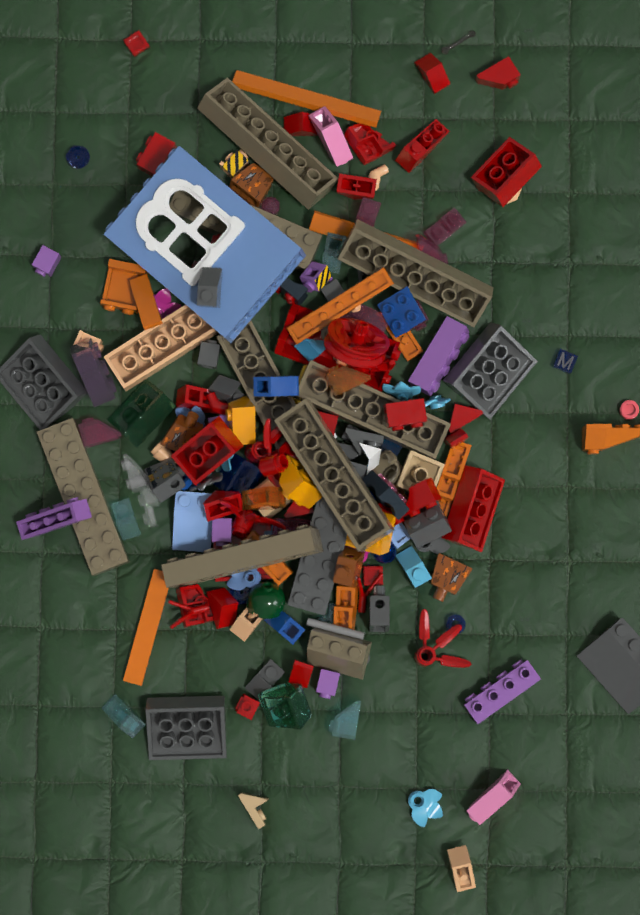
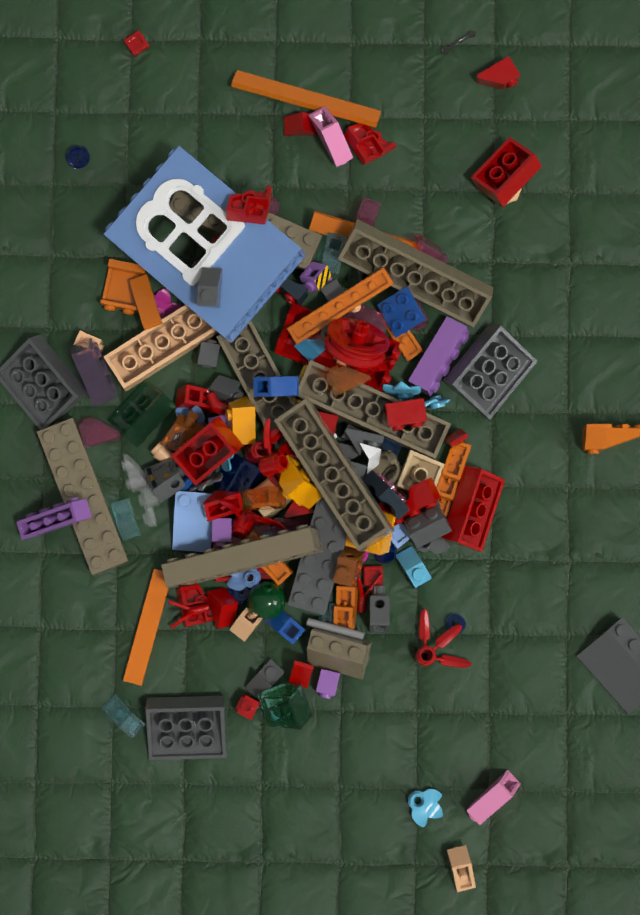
medium lavender brick [32,245,62,277] -> none
red brick [136,132,176,177] -> none
dark tan brick [197,78,338,210] -> none
brick [219,149,249,179] -> none
dark orange torso [229,163,274,208] -> none
tan slope [238,793,268,829] -> none
clear light blue slope [329,700,361,740] -> none
red slope [336,174,377,200] -> none
light nougat arm [368,164,389,191] -> none
red slope [395,119,450,173] -> none
red slope [415,53,450,94] -> none
clear pink slope [423,208,466,248] -> none
dark orange torso [430,553,473,602] -> none
red slope [448,404,484,434] -> none
medium lavender brick [463,659,541,724] -> none
clear blue tile [553,349,578,374] -> none
coral tile [619,400,639,420] -> none
none -> red slope [226,186,272,225]

